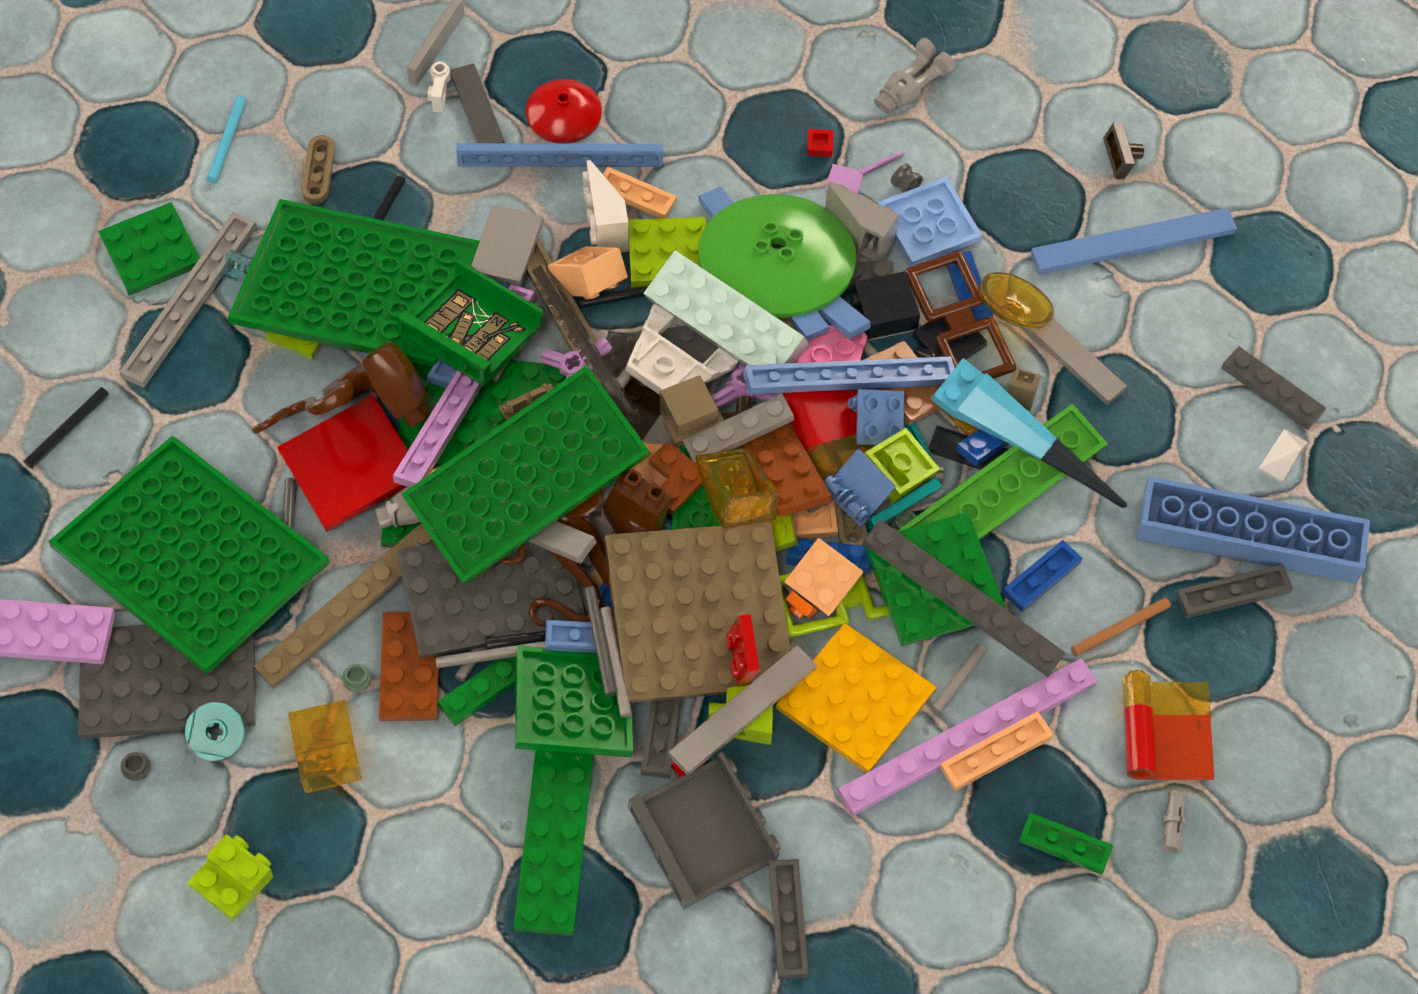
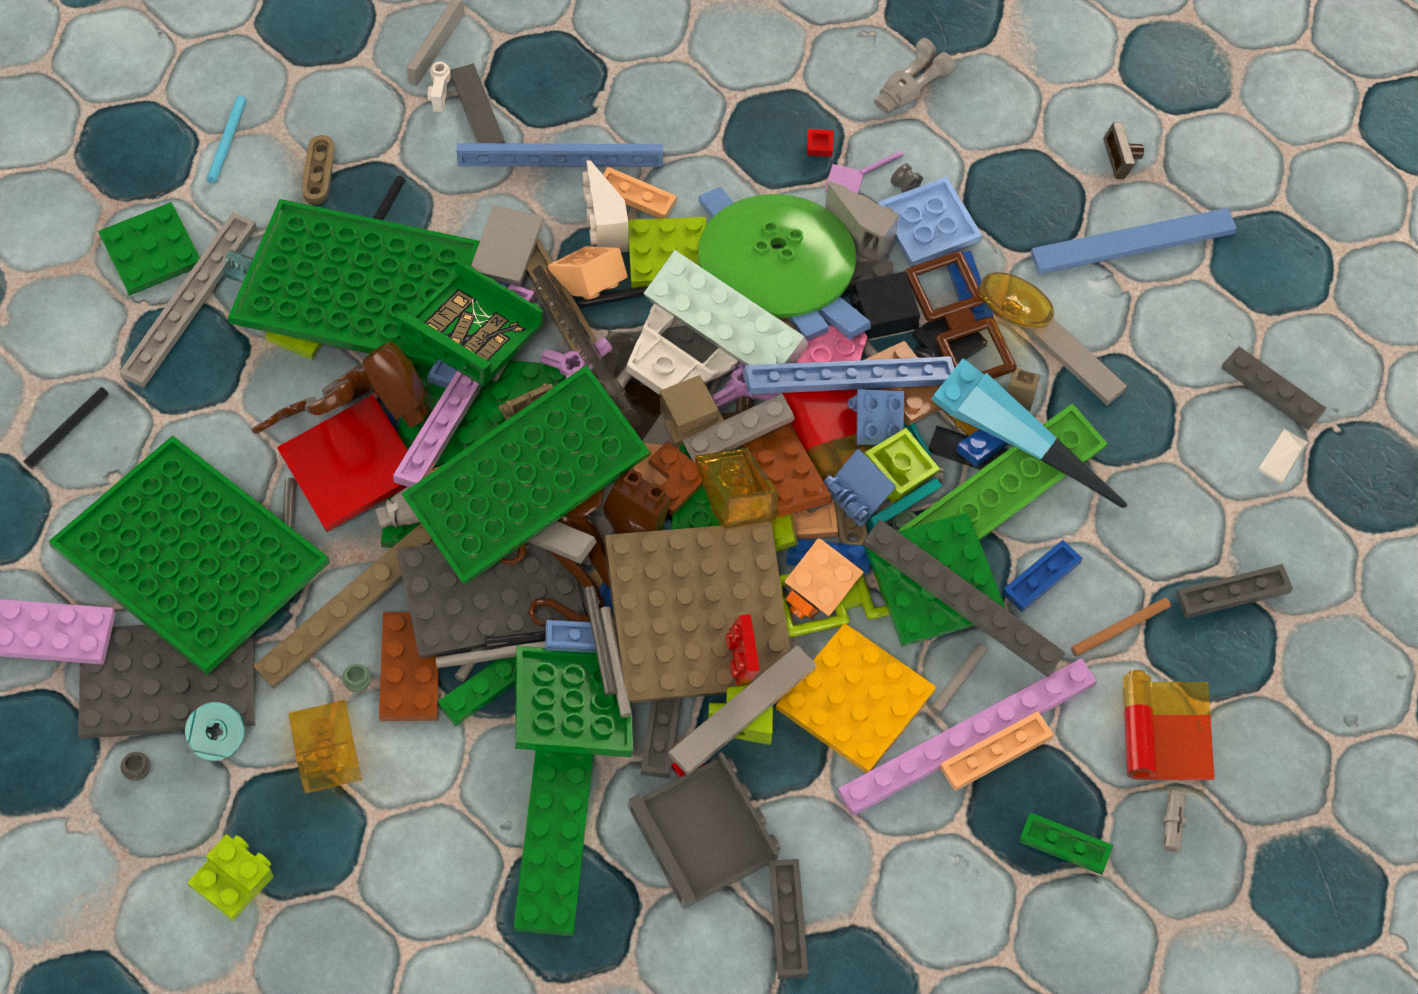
red dish [526,79,602,144] -> none
medium blue brick [1136,476,1370,584] -> none

